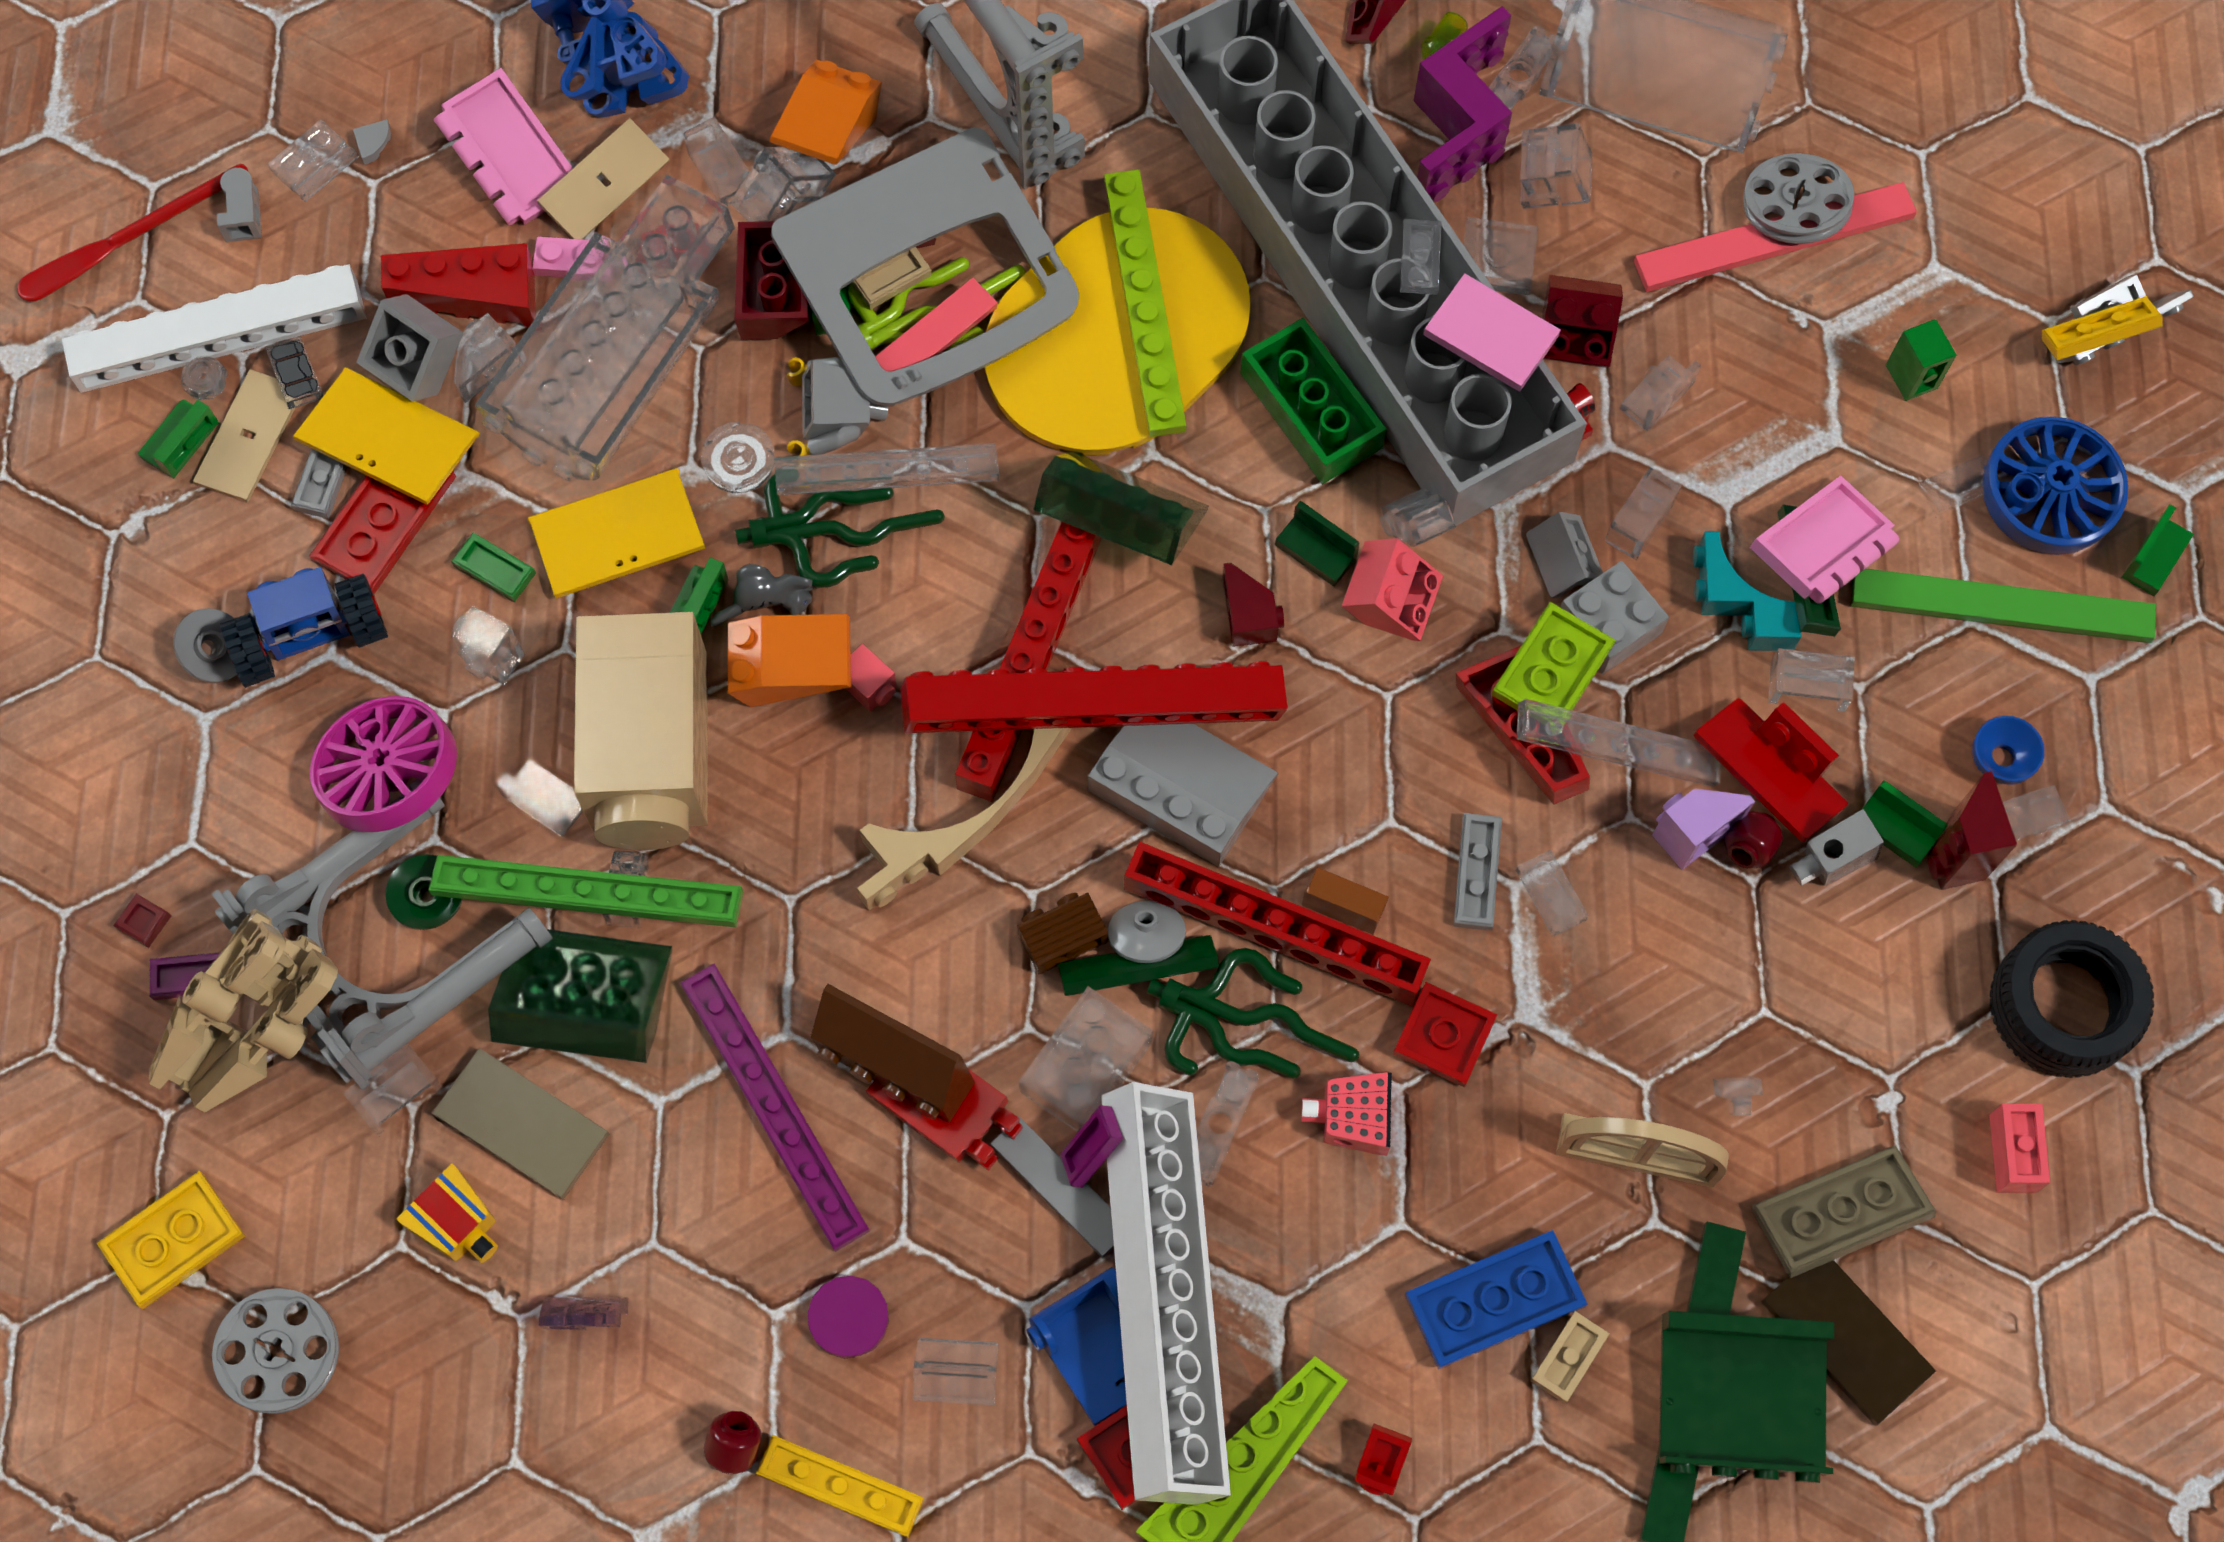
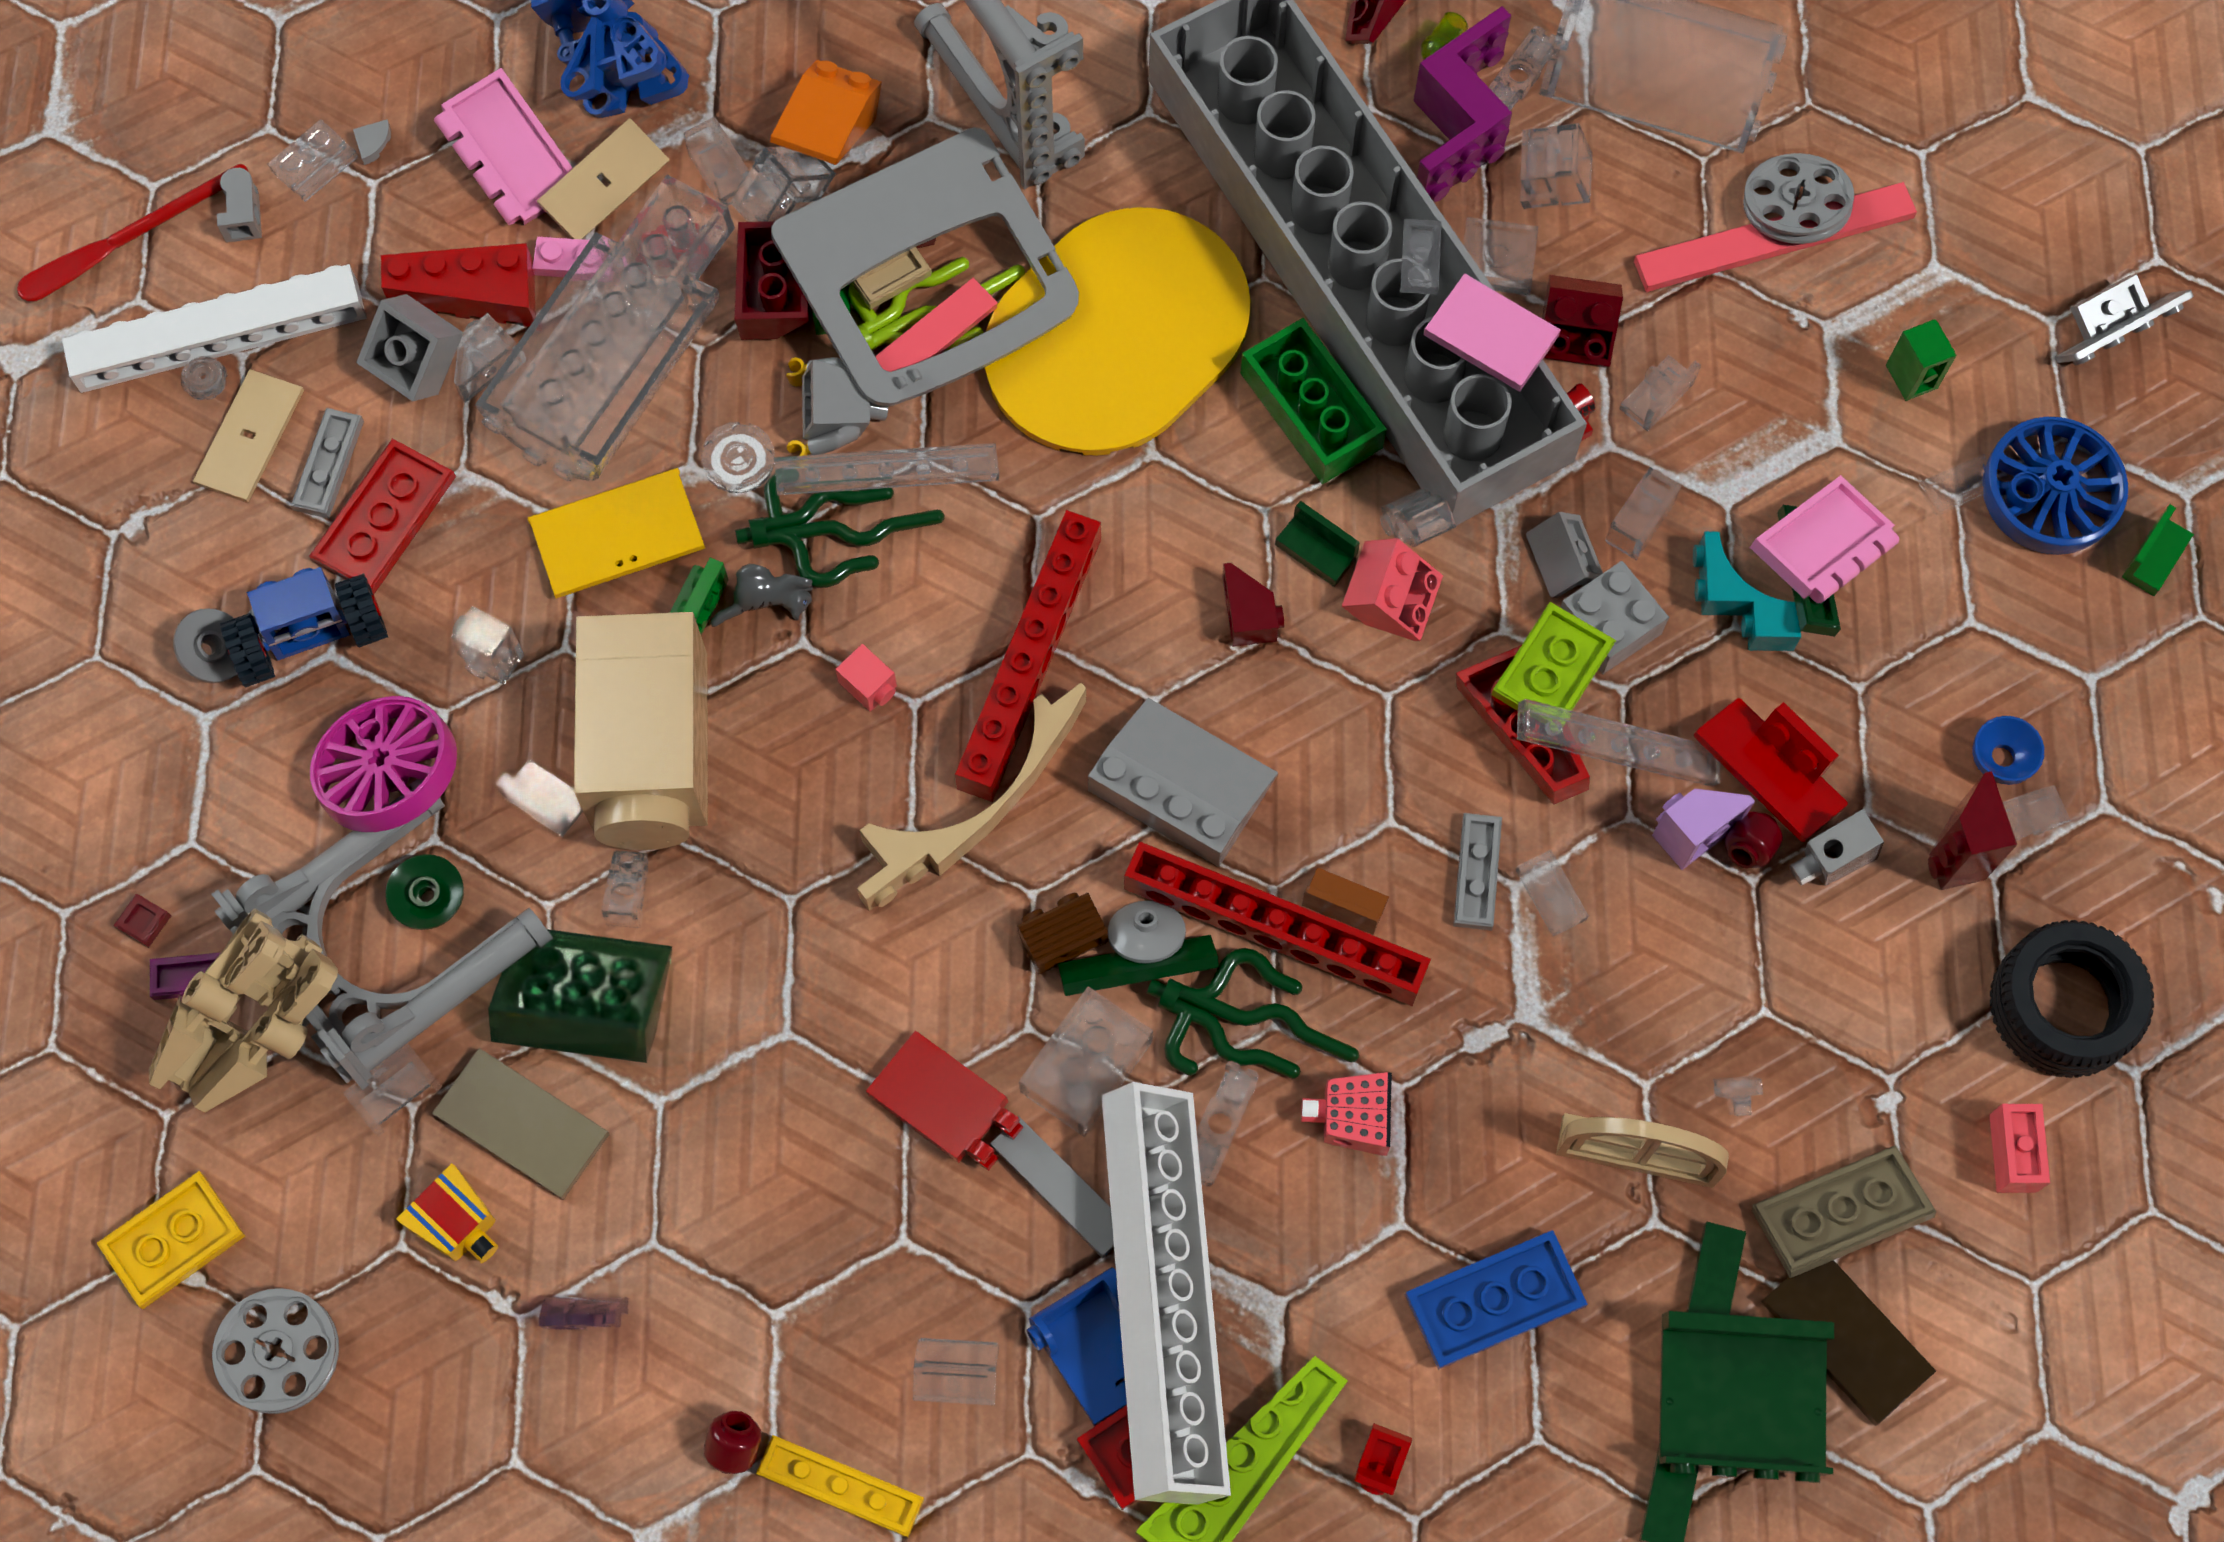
green panel [138,399,219,479] -> none
tile [265,336,323,409] -> none
yellow container [293,367,480,505] -> none
bright green tile [428,855,744,928] -> none
green tile [451,532,536,602] -> none
magenta tile [680,963,870,1252] -> none
orange slope [728,614,851,707] -> none
magenta tile [807,1276,889,1359] -> none
reddish brown slope [811,984,975,1122] -> none
red brick [900,661,1288,734] -> none
clear green slope [1033,452,1209,565] -> none
magenta tile [1060,1105,1123,1188] -> none
lime plate [1104,169,1186,437] -> none
red plate [1393,982,1498,1088] -> none
tan plate [1531,1311,1610,1404] -> none
clear panel [1769,648,1855,712] -> none
bright green tile [1851,569,2156,643] -> none
green panel [1862,781,1948,868] -> none
yellow tile [2041,296,2163,361] -> none

